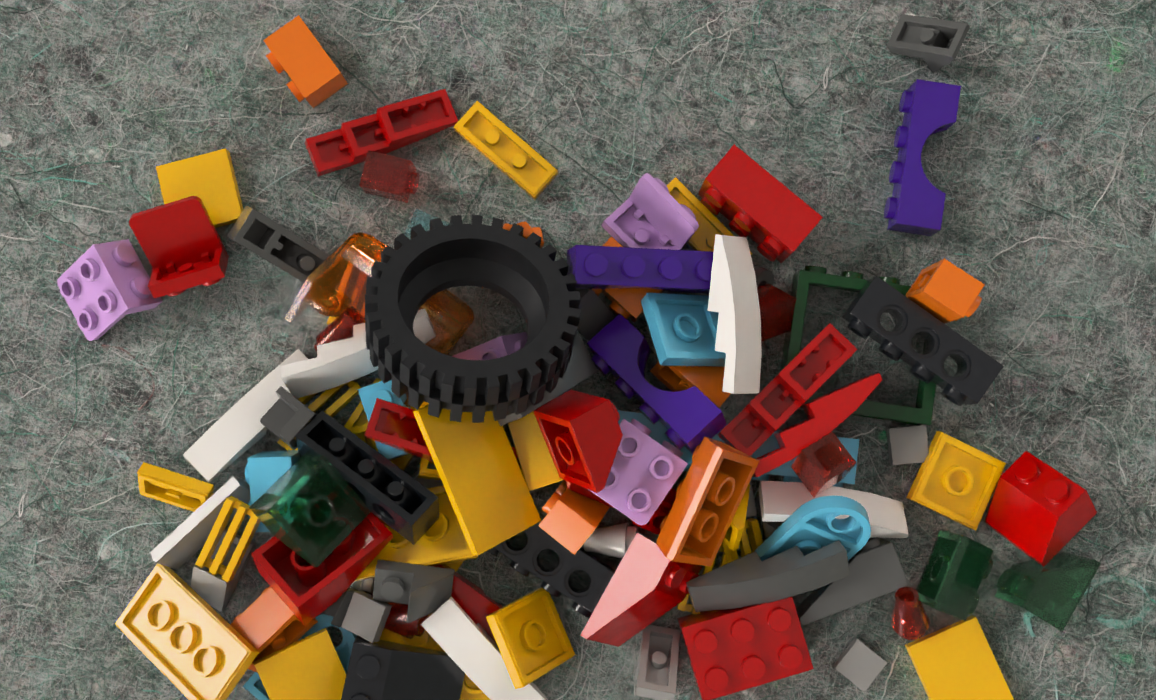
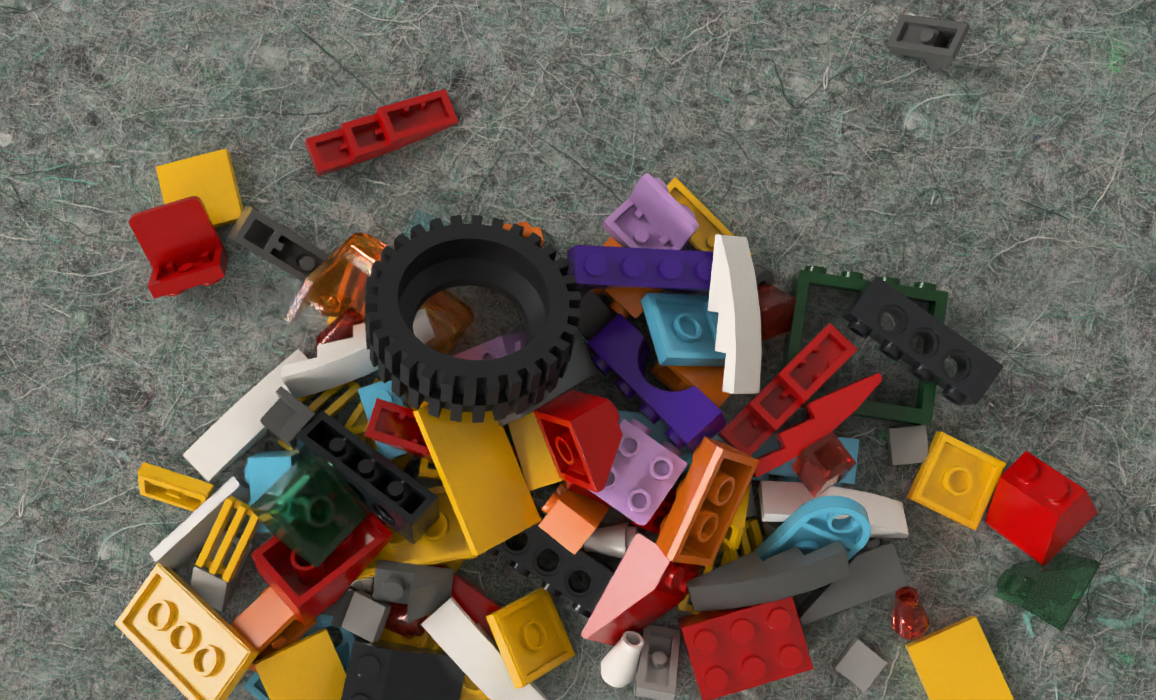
lavender bracket [57,239,163,341] -> none
orange brick [263,15,348,108] -> none
clear red brick [359,150,419,203] -> none
yellow tile [453,101,559,200] -> none
red brick [698,144,823,263] -> none
dark purple arch [884,79,961,236] -> none
orange brick [905,258,985,324] -> none
clear green slope [913,530,994,621] -> none
none -> white cone [601,631,644,688]

